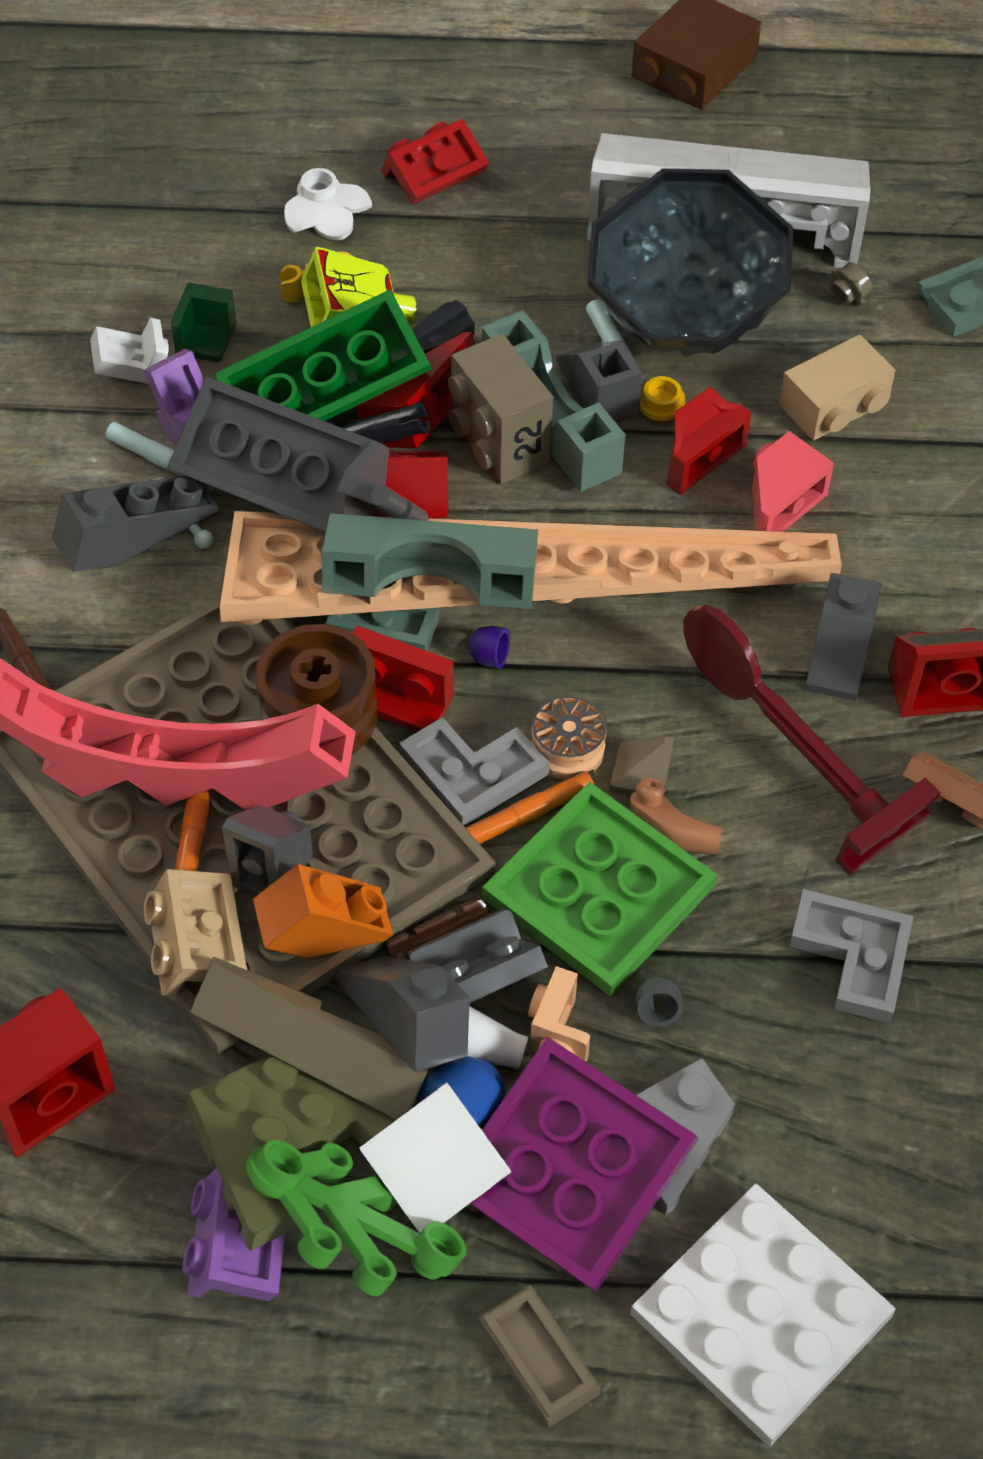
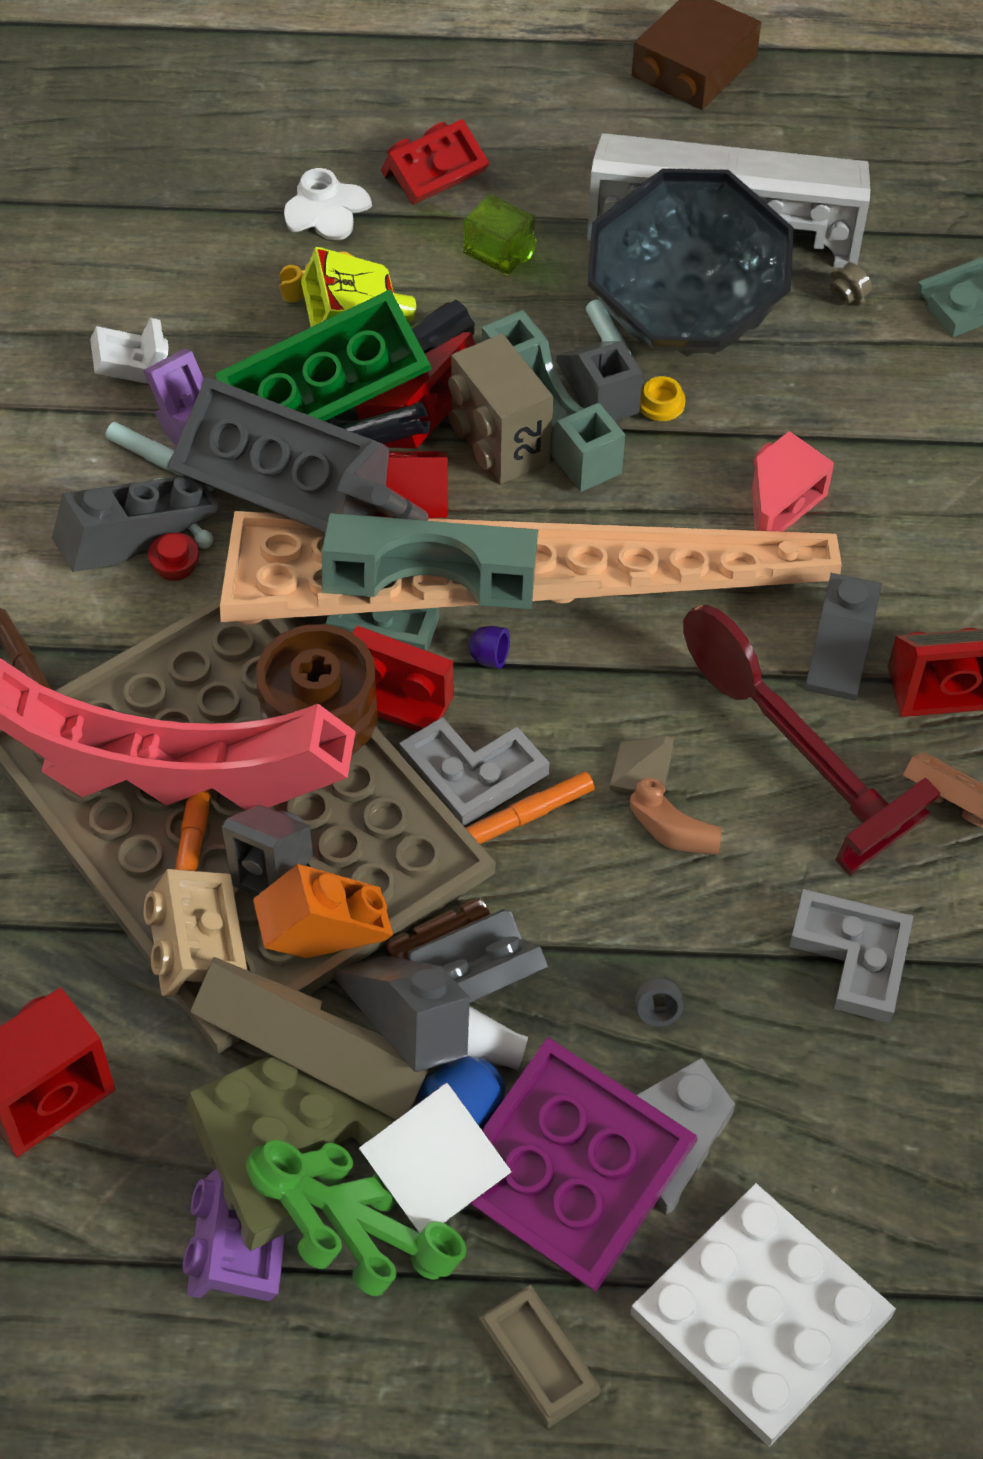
dark green panel [171,282,237,362] -> none
bright green plate [482,782,718,997] -> none
light nougat bracket [528,966,590,1062] -> none
light nougat wheel [531,696,607,781] -> none
red slope [666,387,752,495] -> none
tan piece [779,334,896,441] -> none
none -> red plate [148,533,199,581]
none -> clear neon green brick [464,194,537,275]

